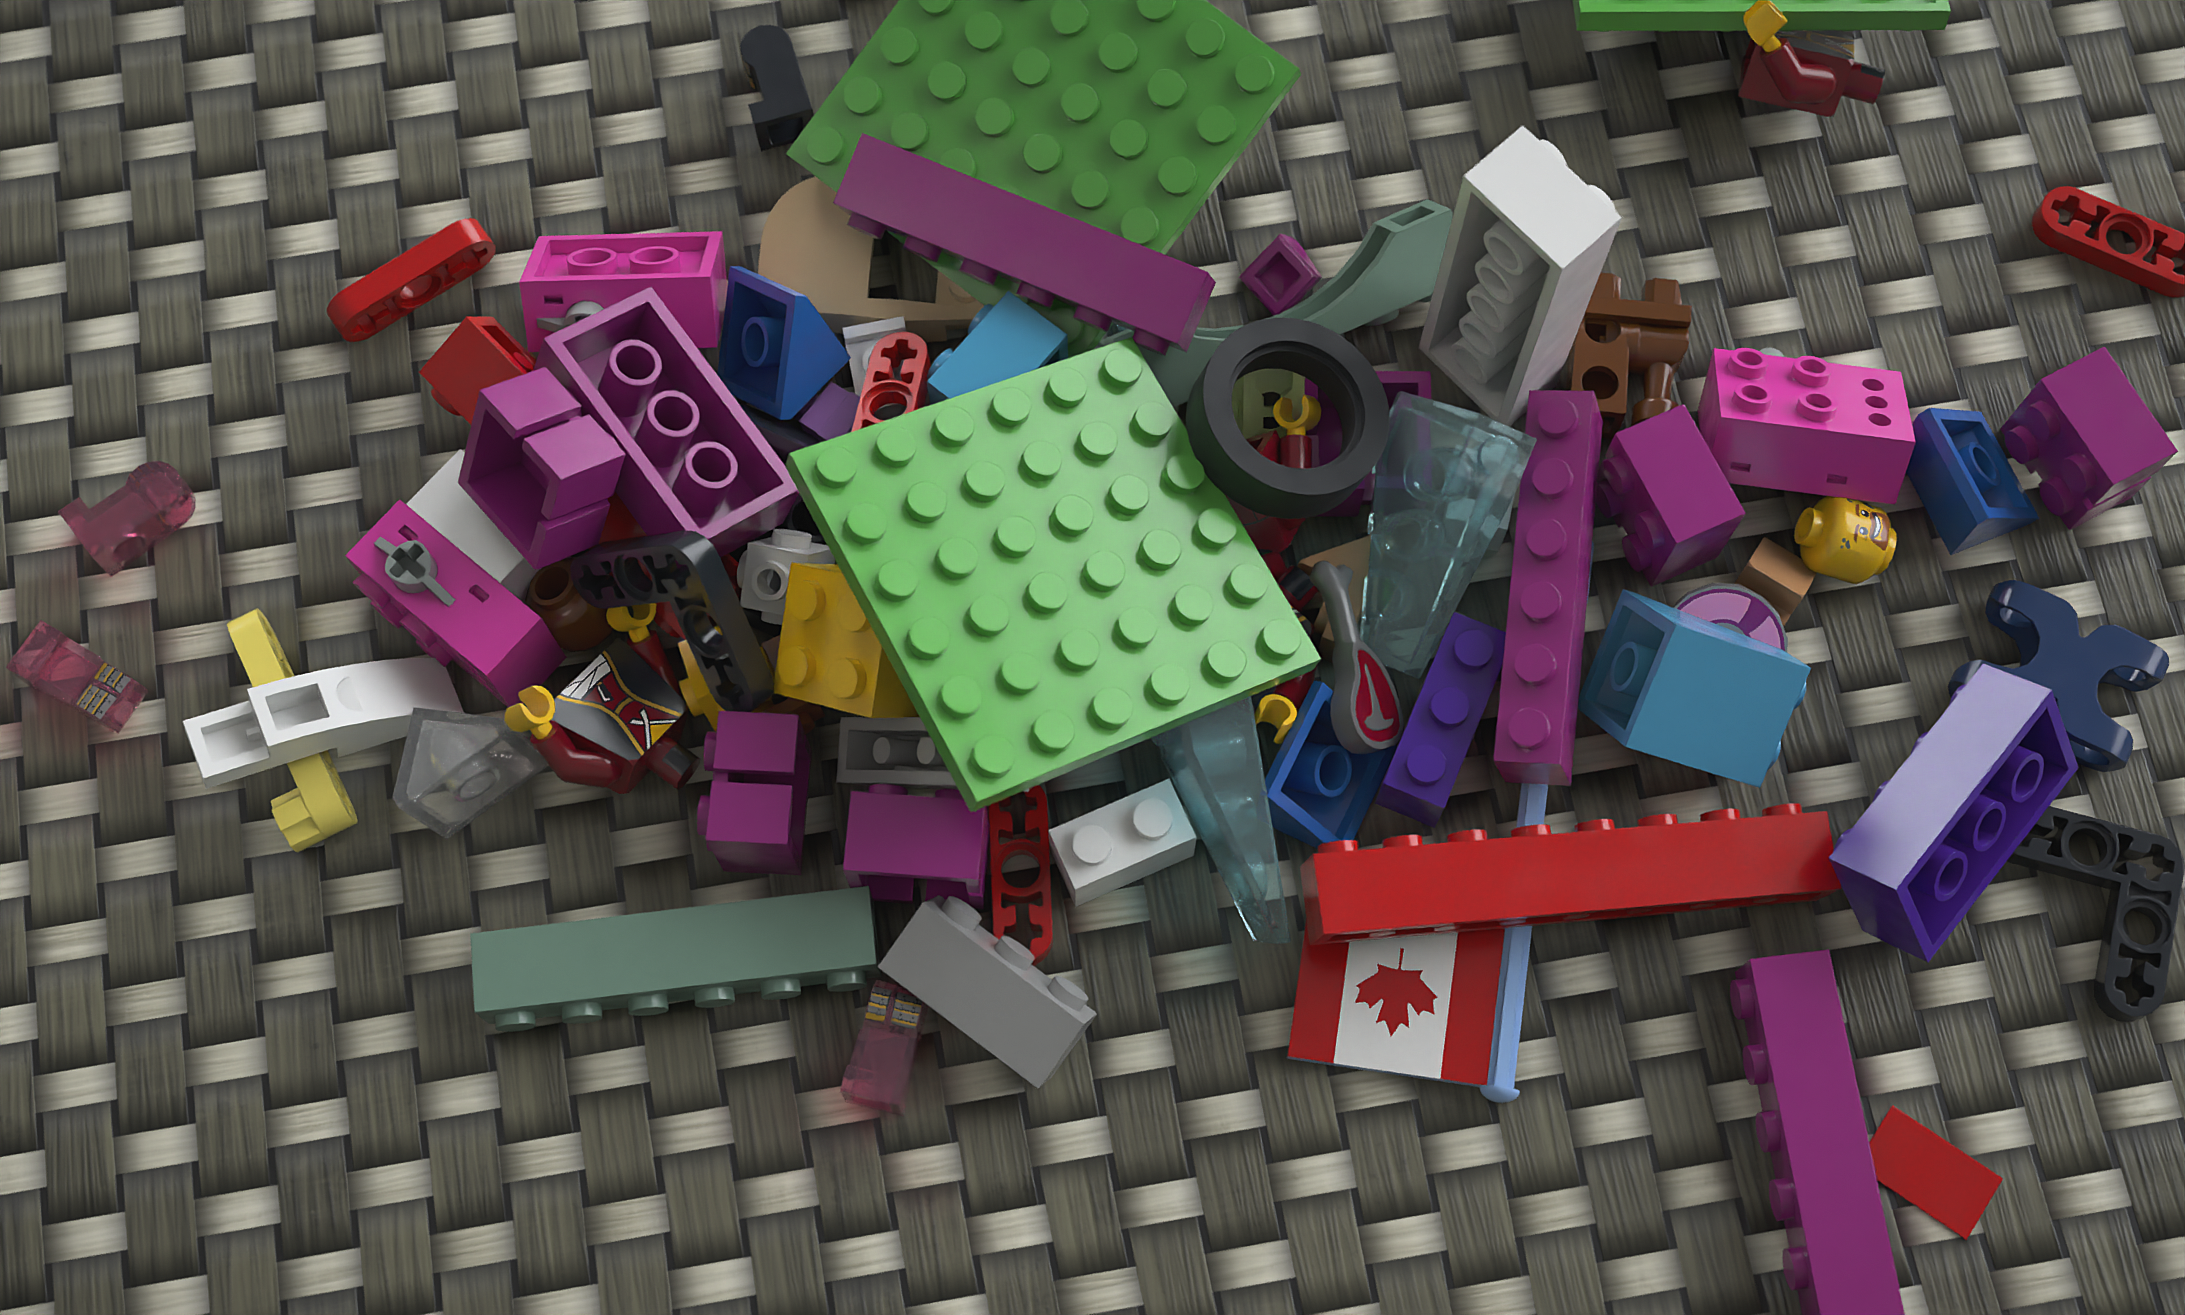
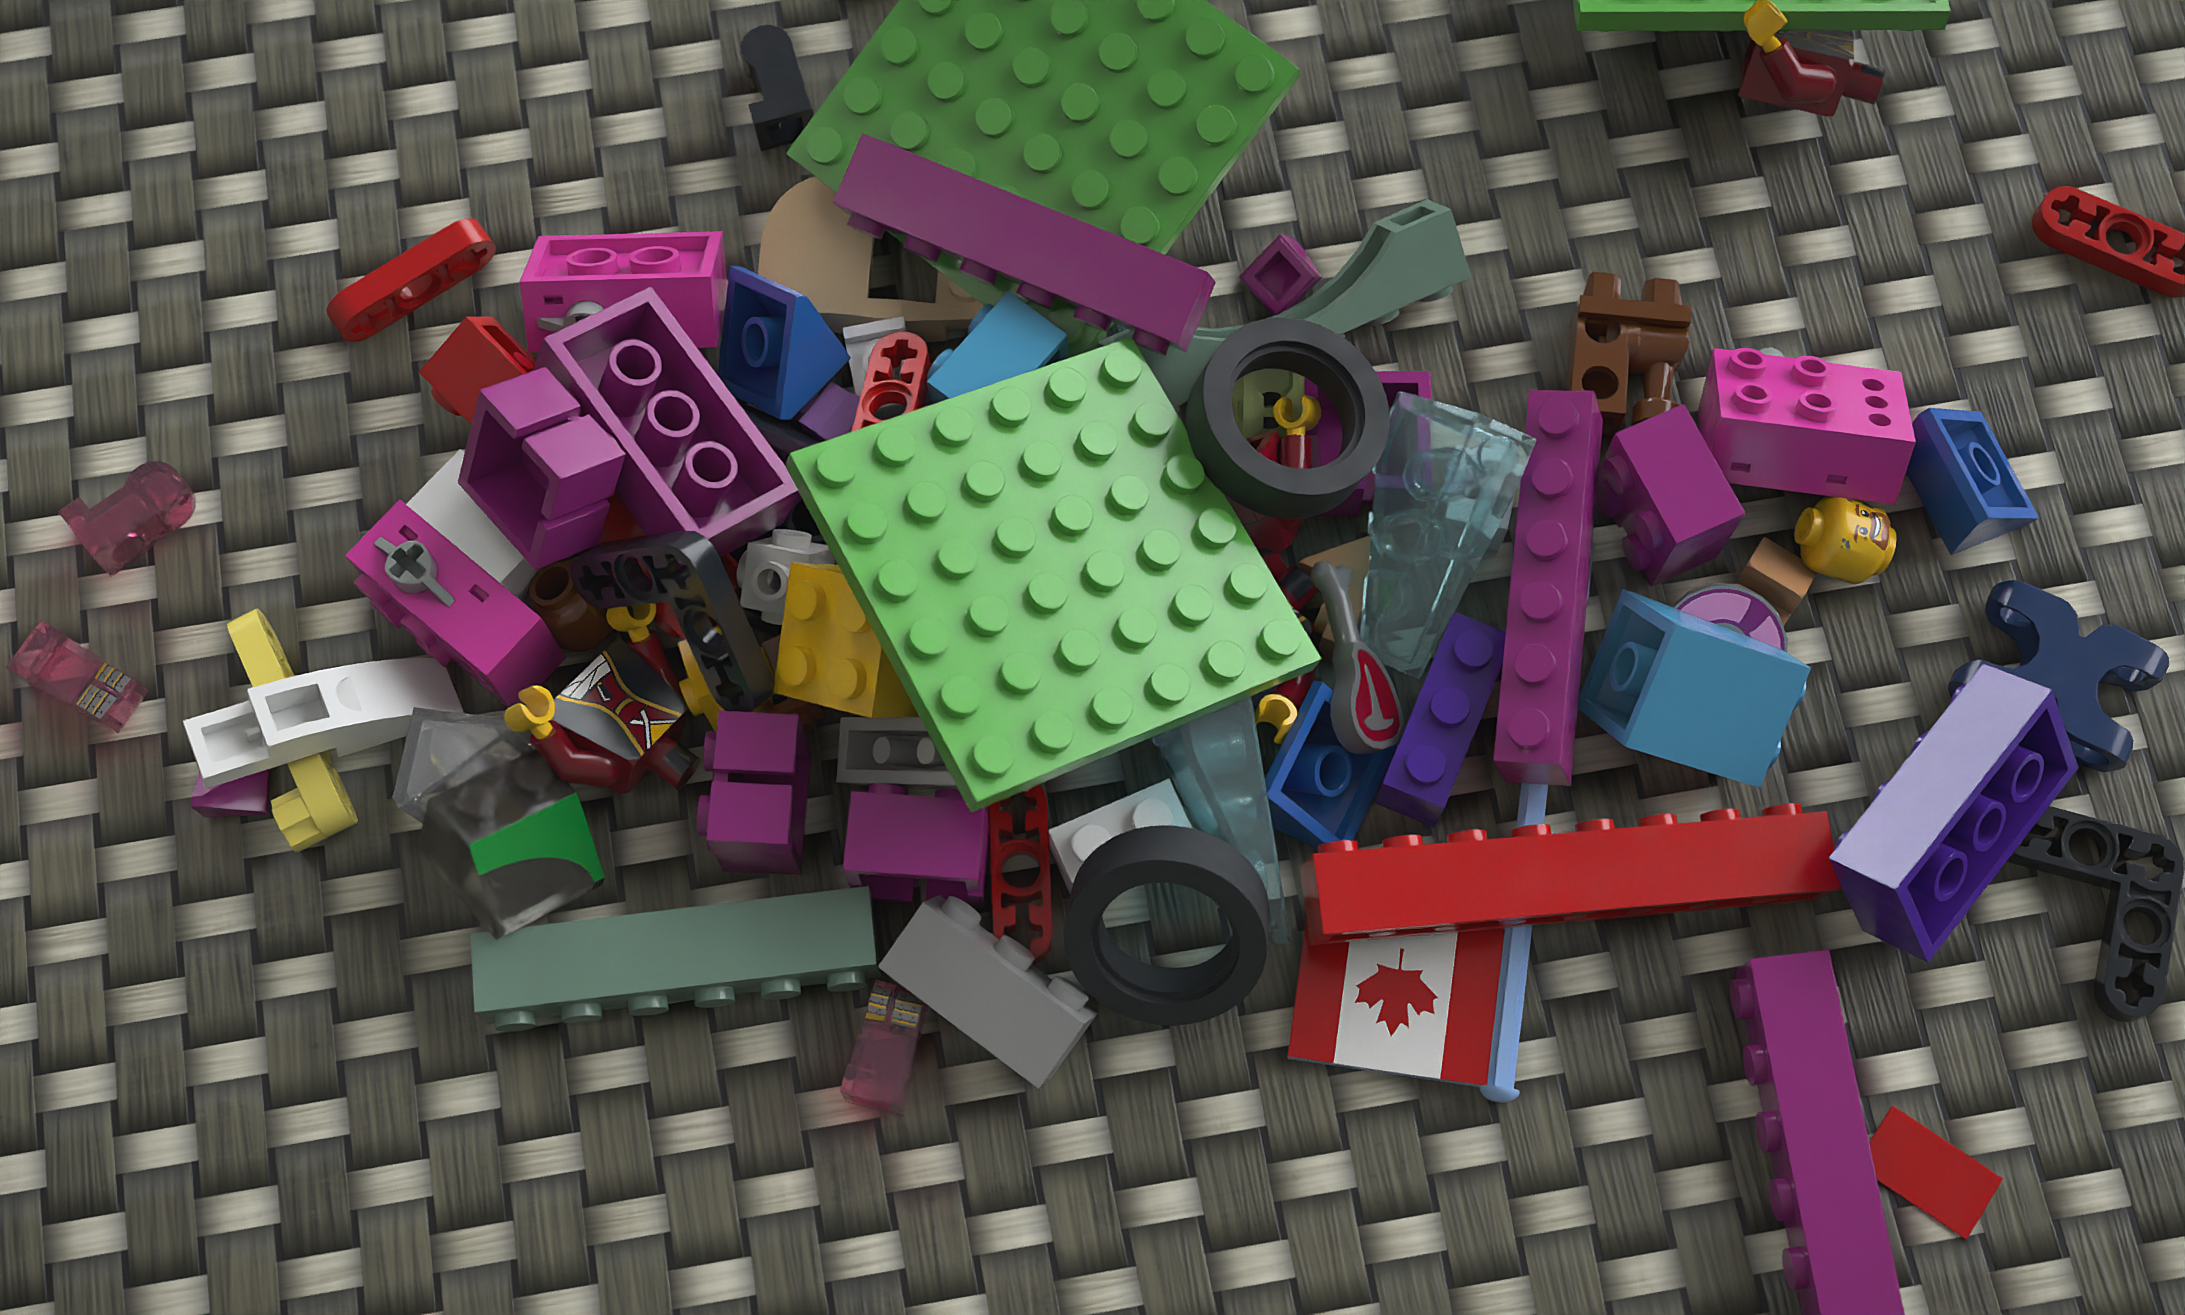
white brick [1419,125,1622,431] -> none
magenta piece [2000,346,2178,531] -> none
none -> magenta slope [191,768,271,818]
none -> clear smoke slope [417,749,605,940]
none -> black tyre [1063,825,1270,1025]

